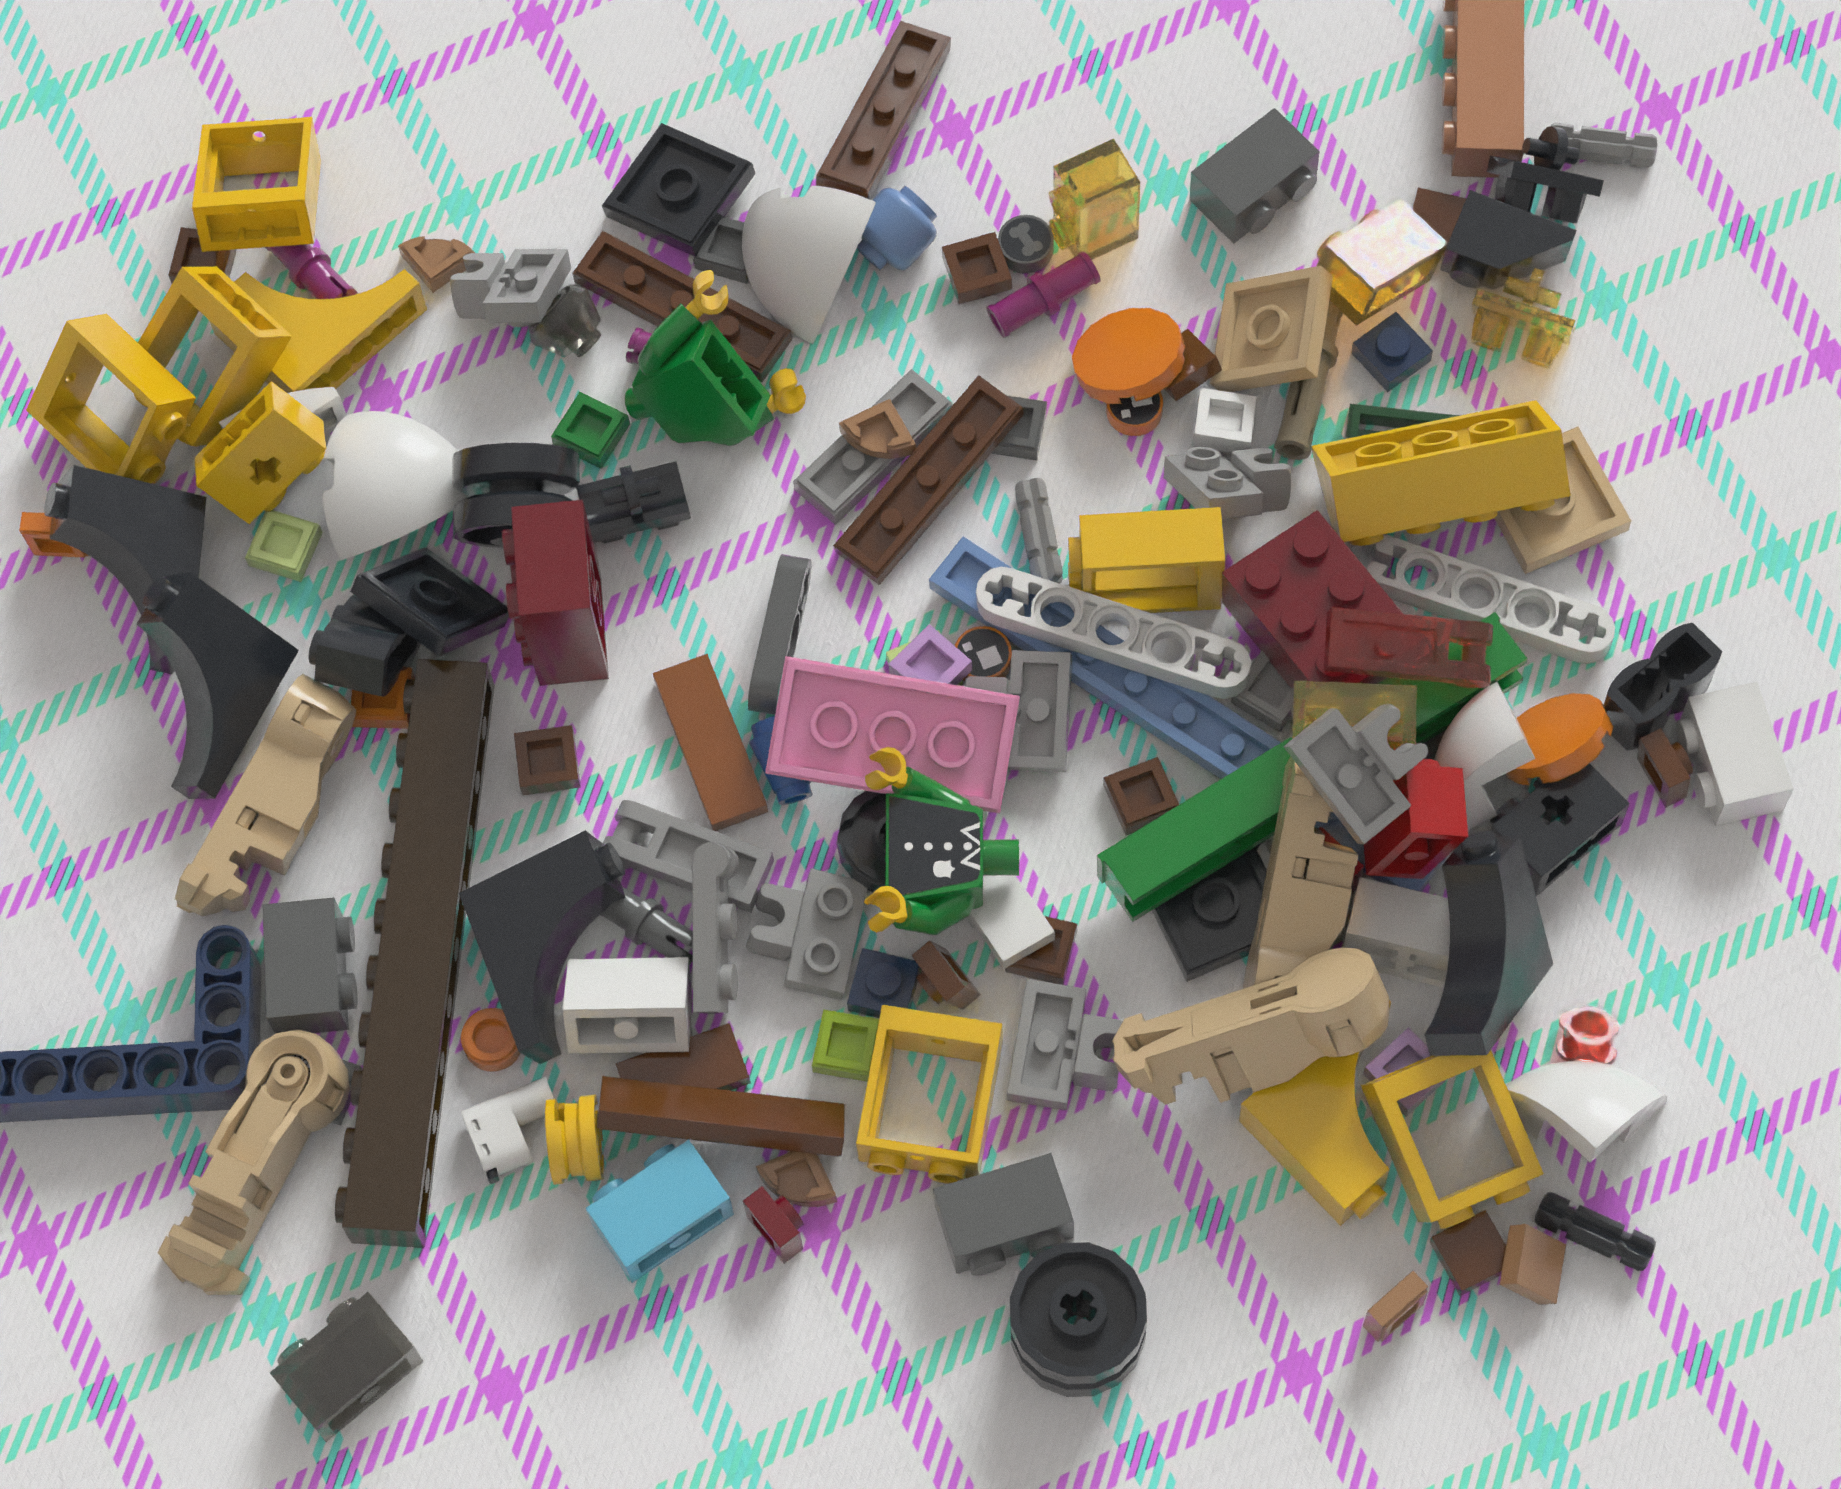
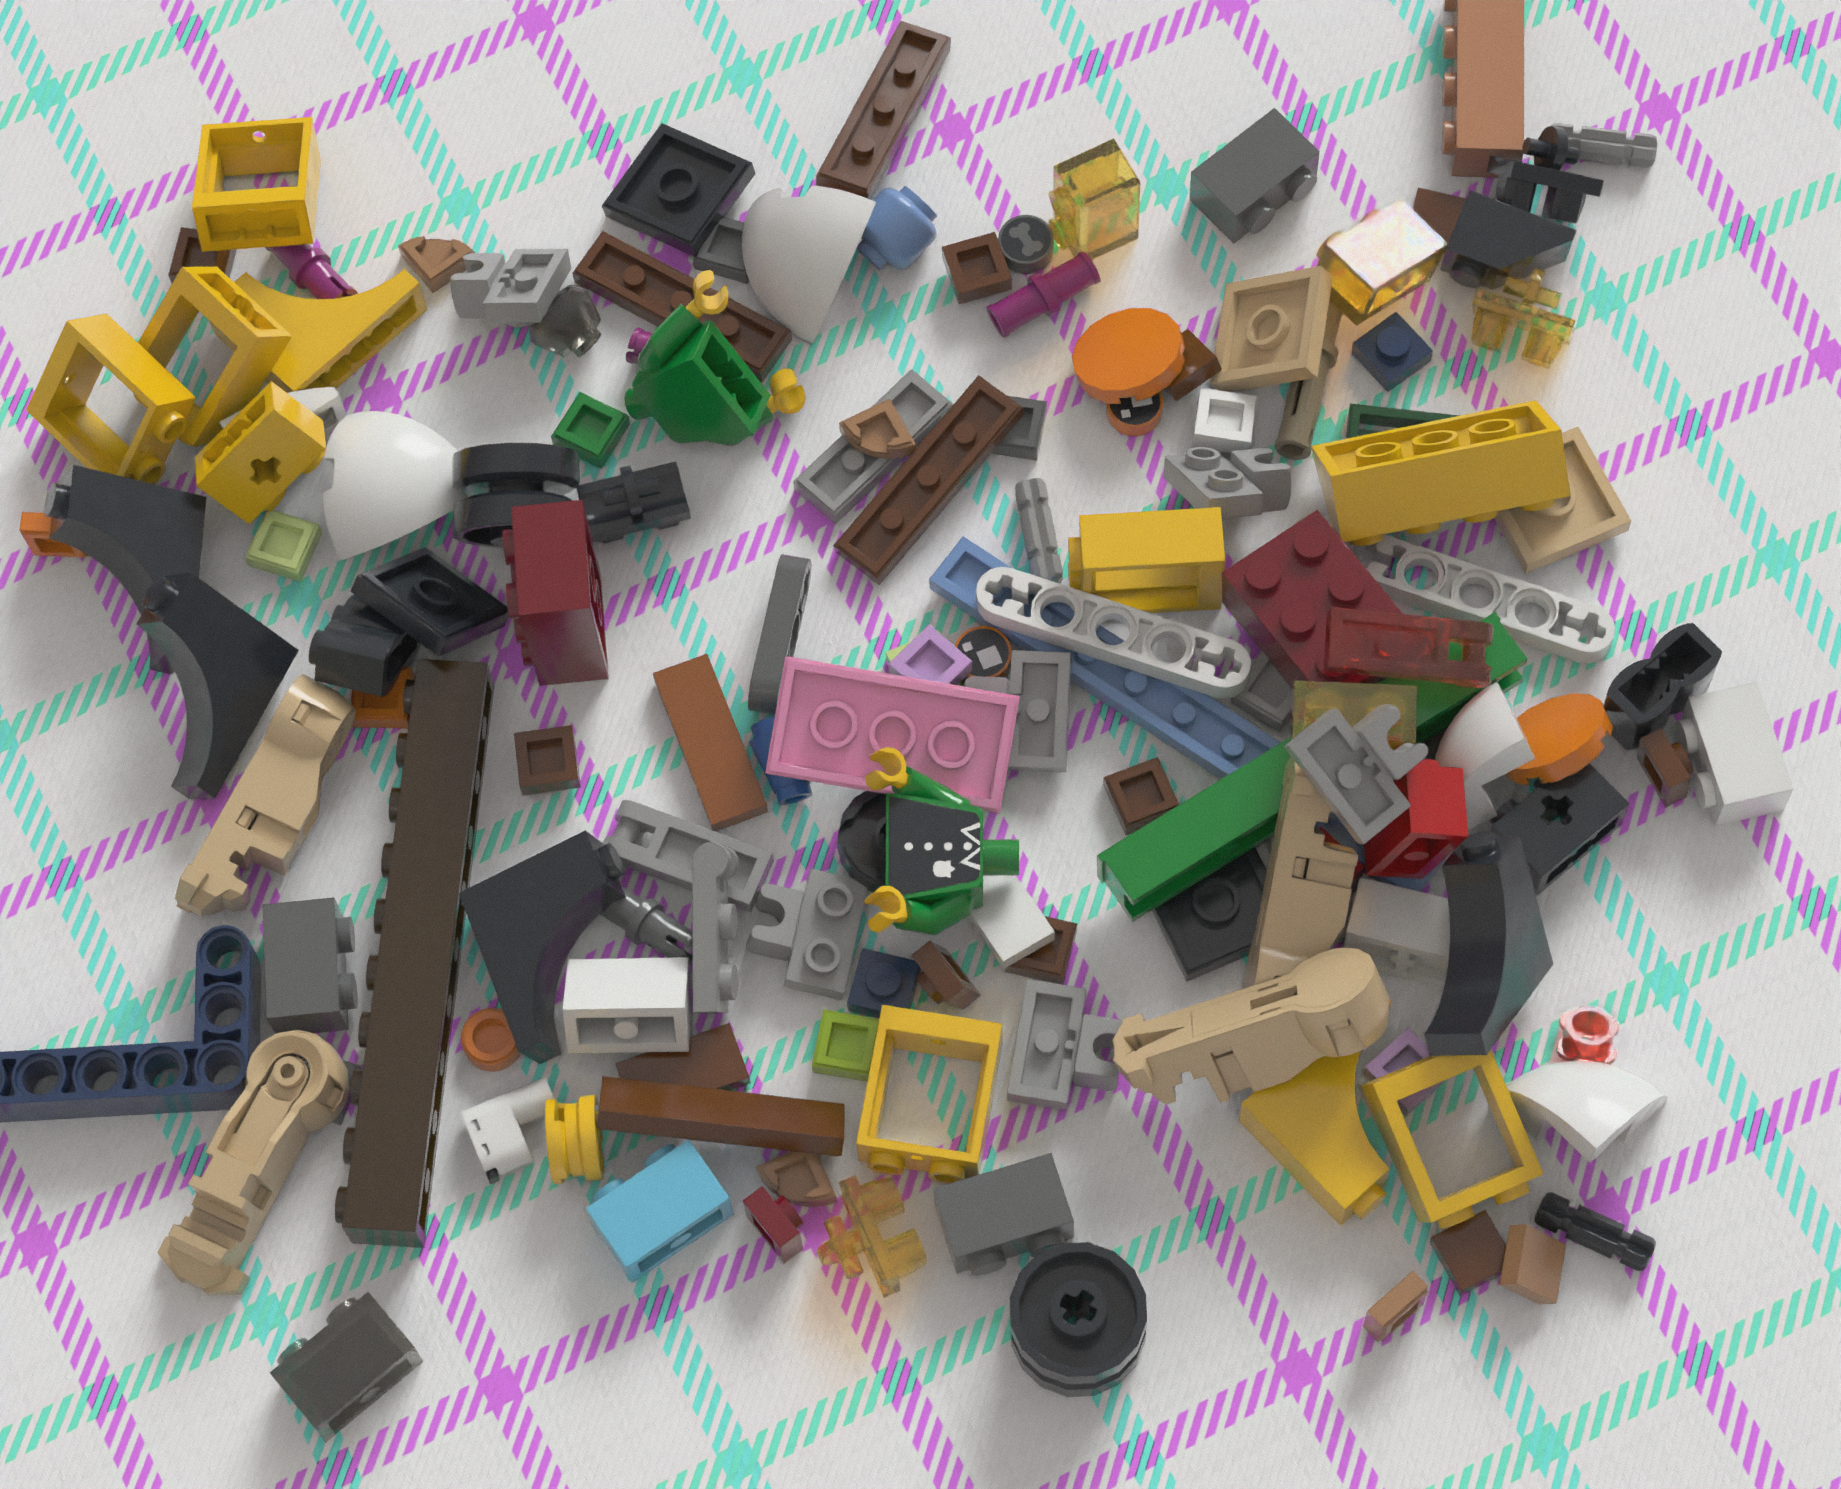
none -> clear yellow hips [816,1175,927,1298]

